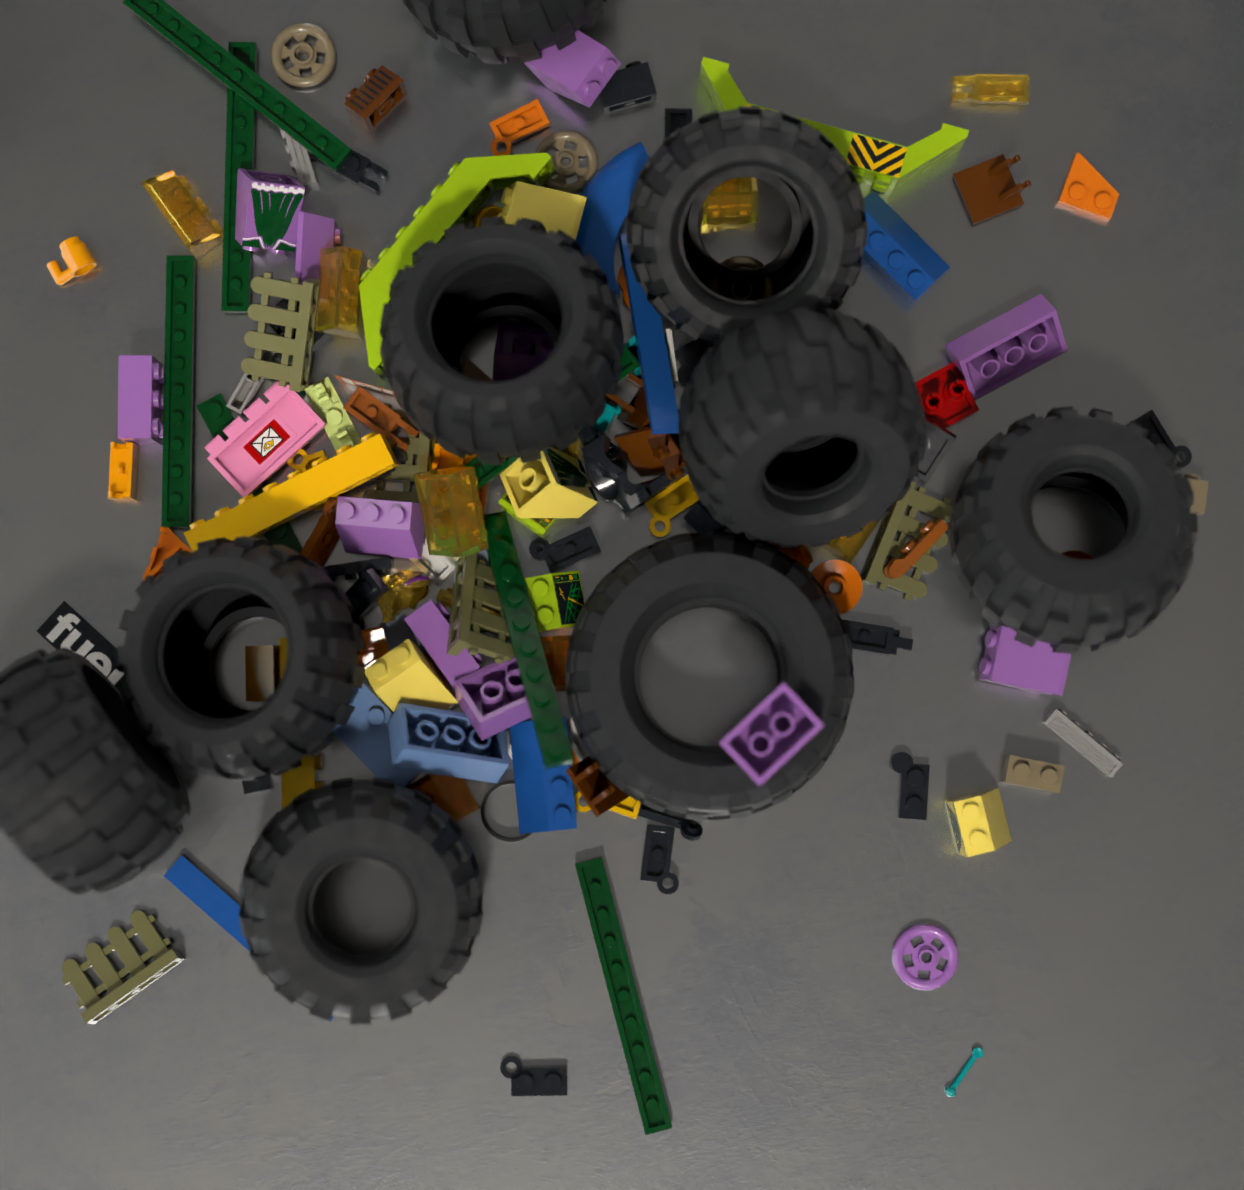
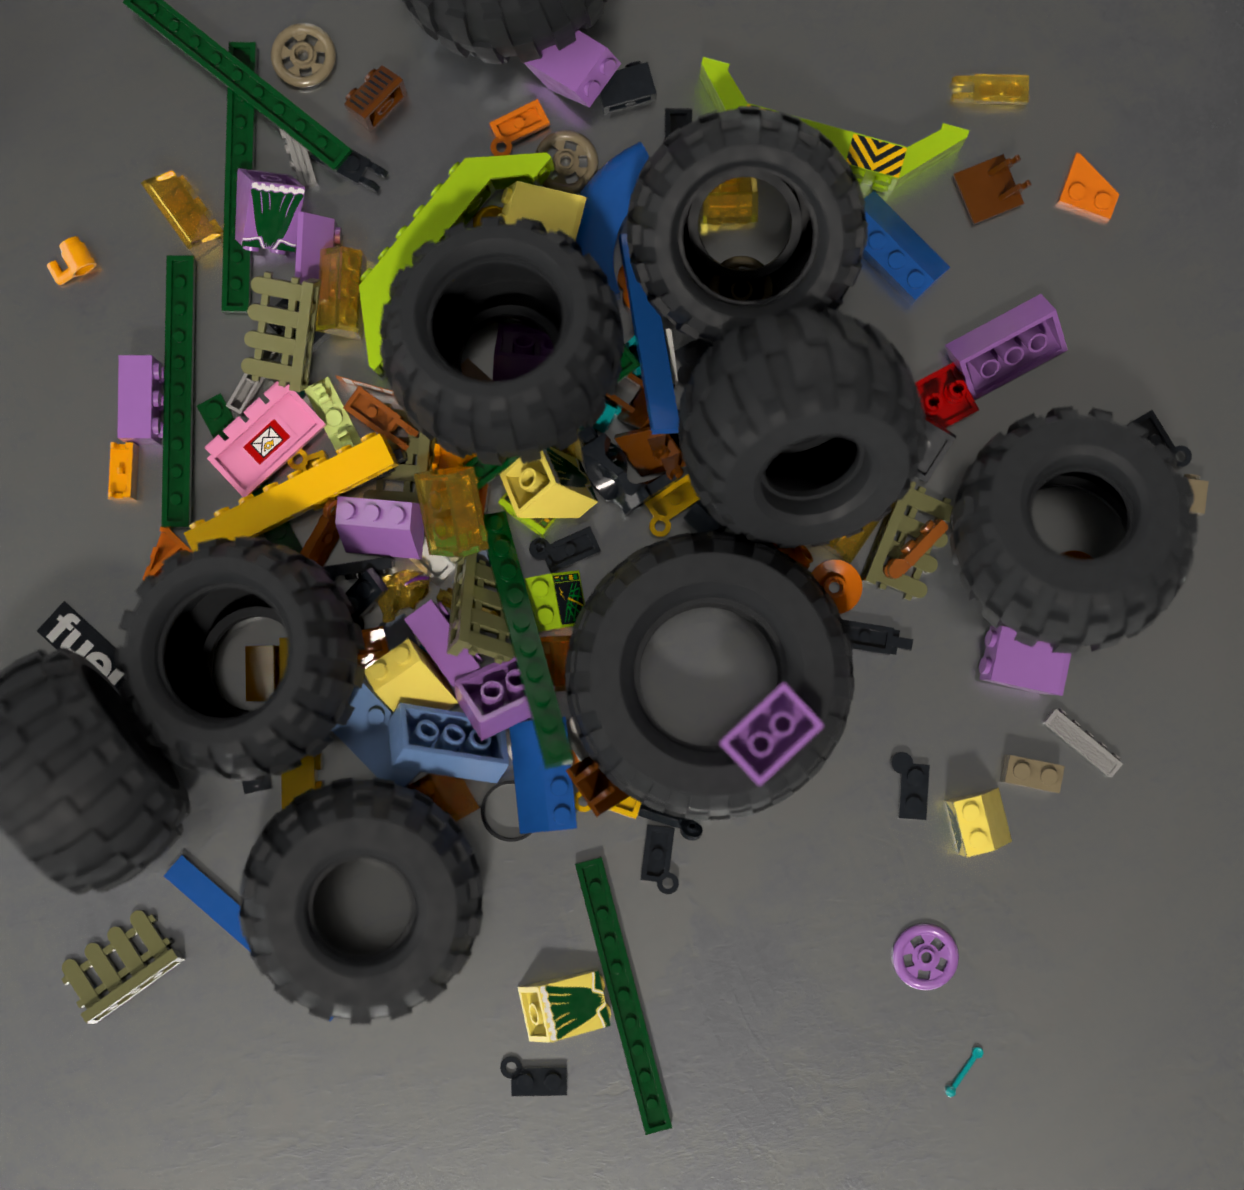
none -> slope [518,971,611,1043]

